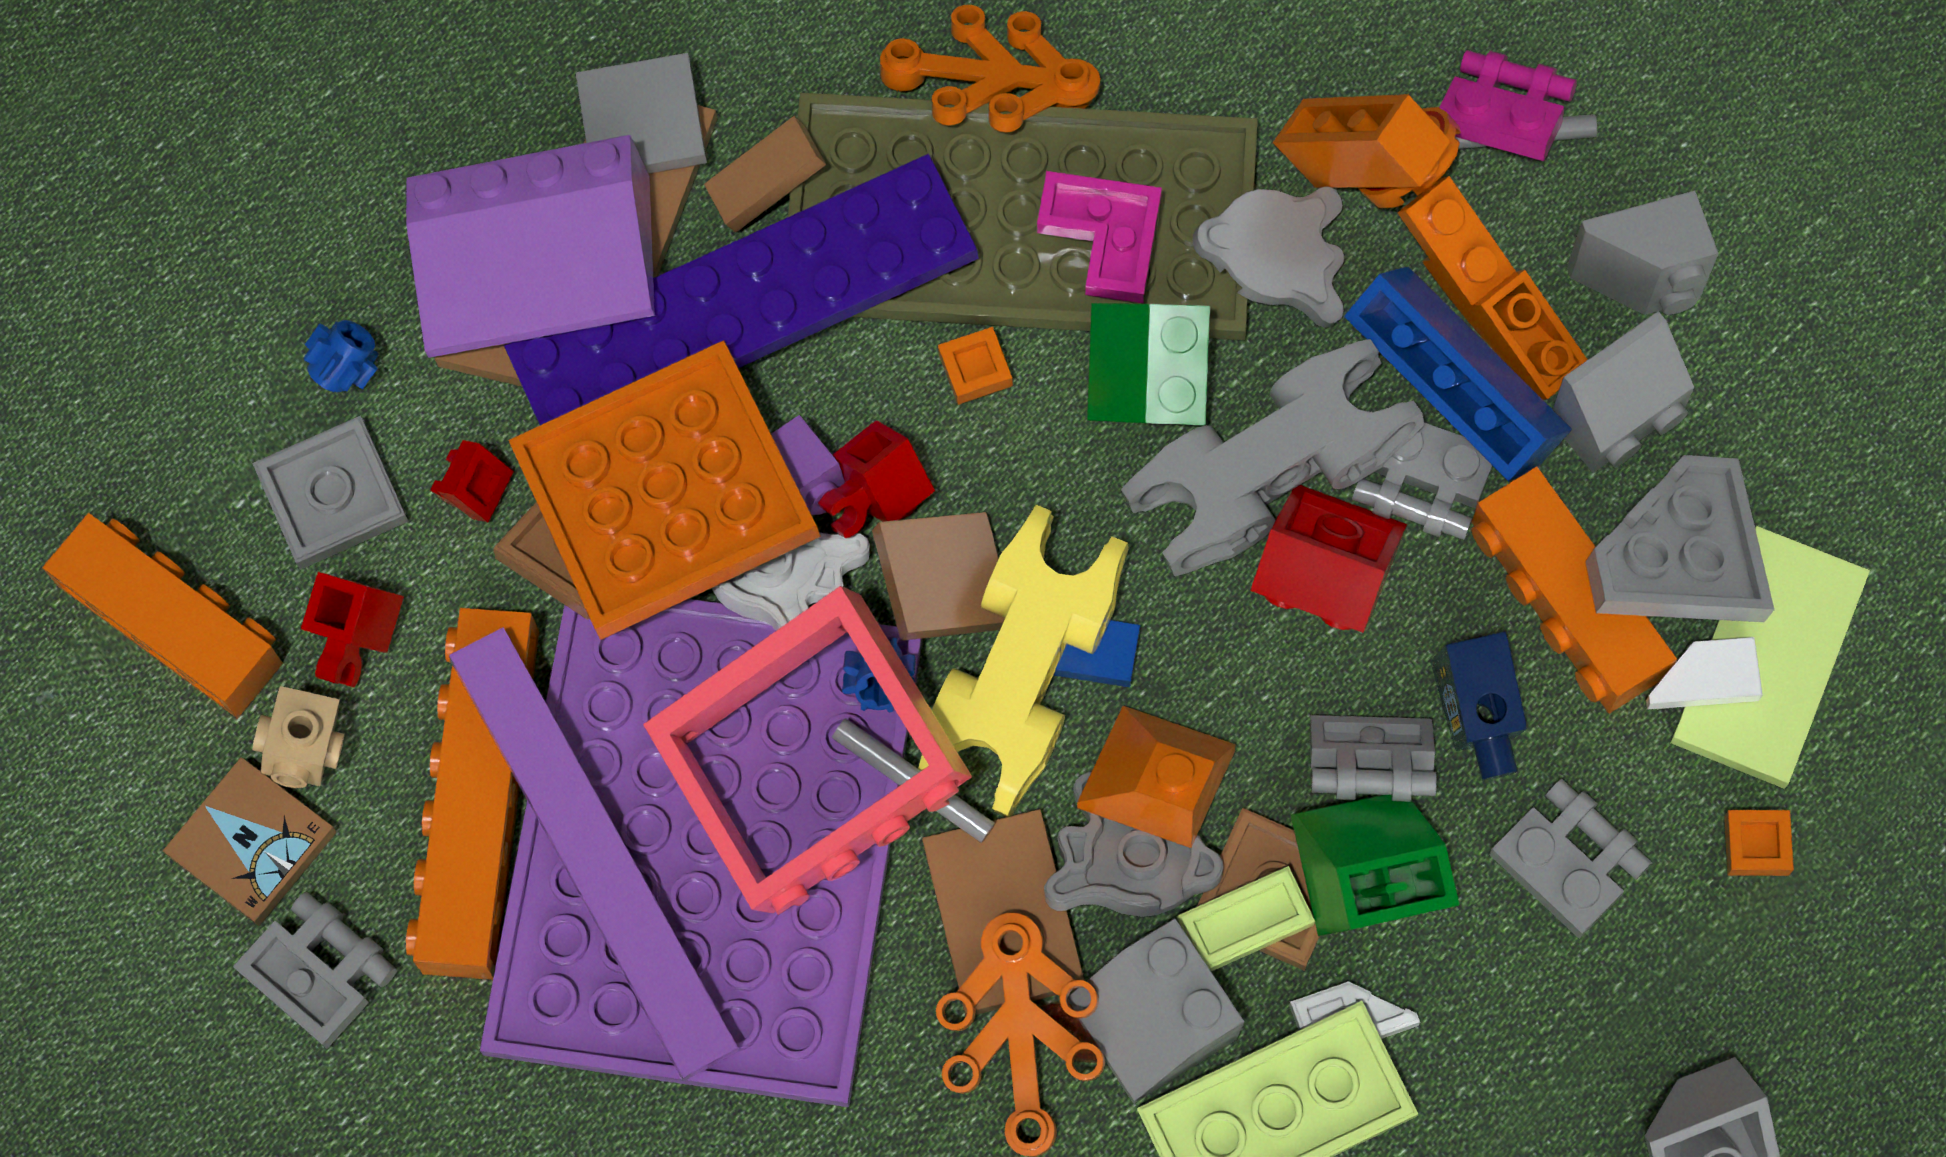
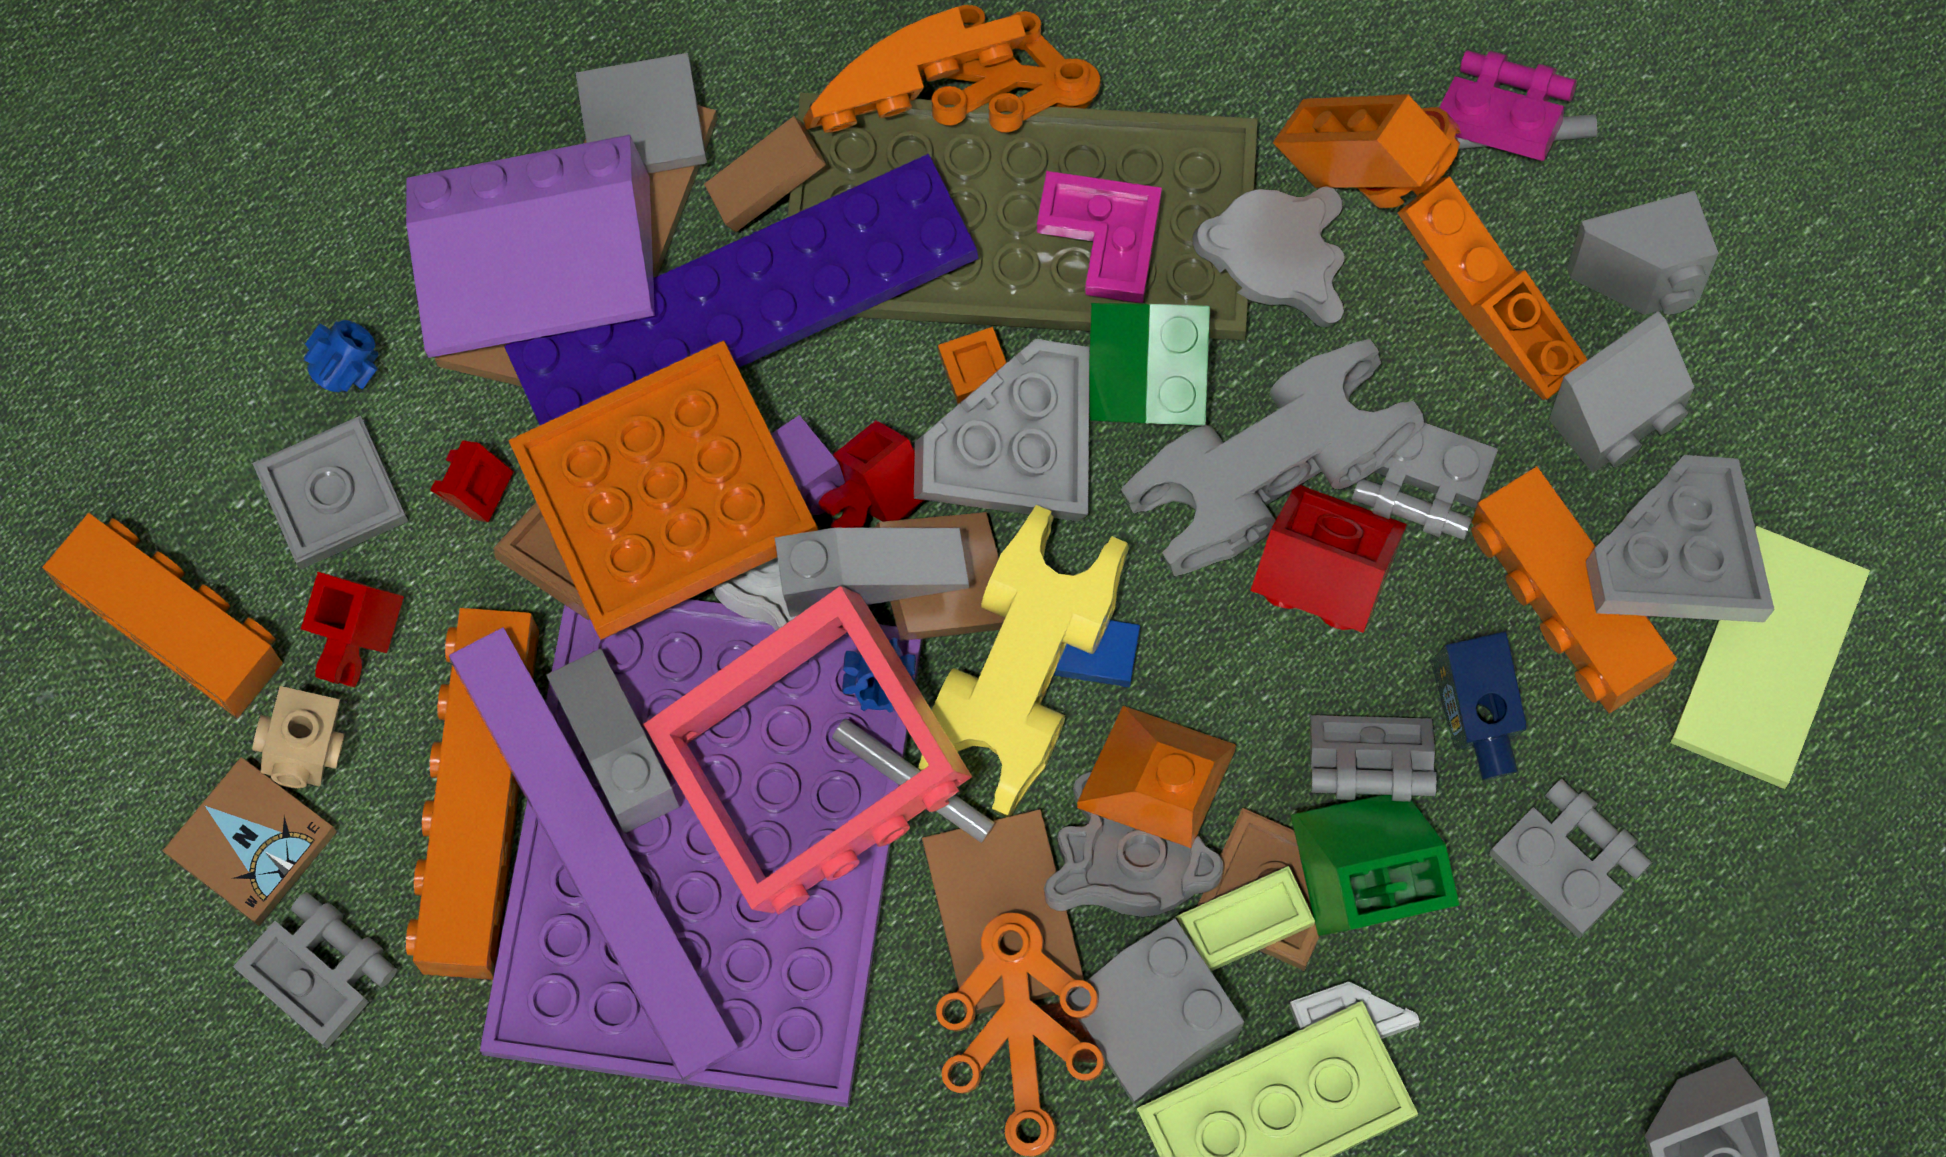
blue brick [1344,267,1572,481] -> none
white tile [1646,637,1763,710] -> none
orange plate [1724,810,1794,876] -> none
none -> light grey slope [546,648,679,834]
none -> light grey slope [775,528,969,617]
none -> orange slope [803,7,1026,133]
none -> light grey plate [914,339,1089,521]

